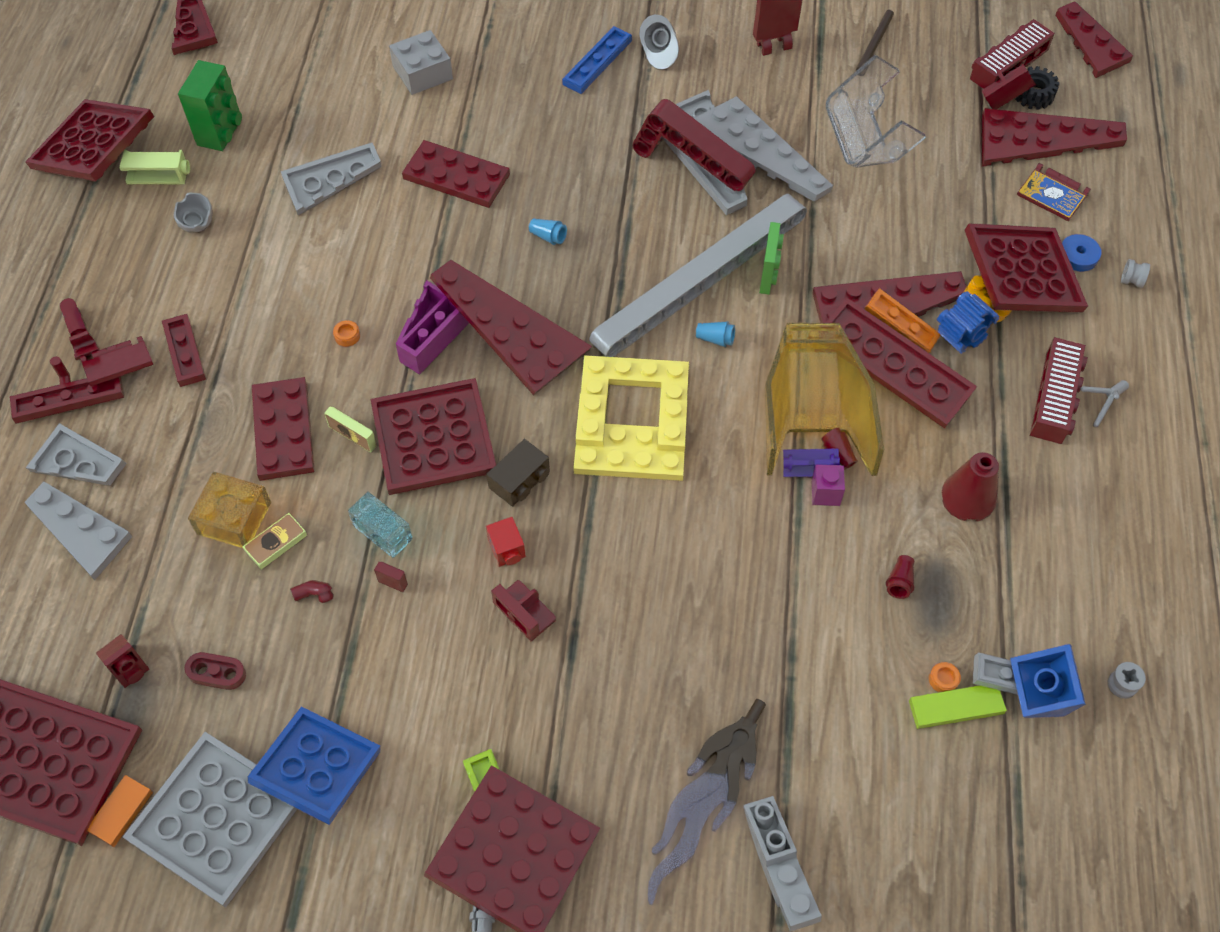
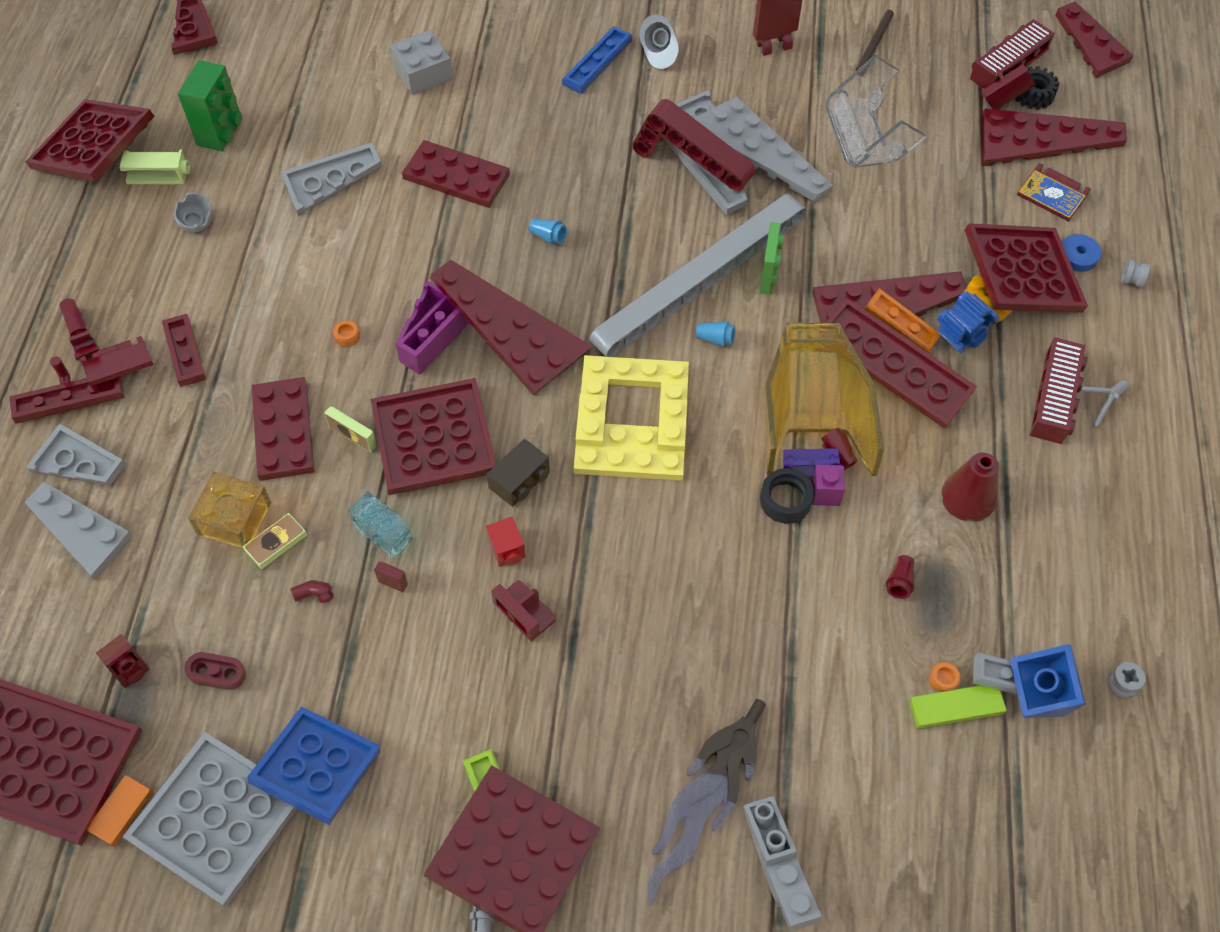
none -> black tyre [760,468,815,524]

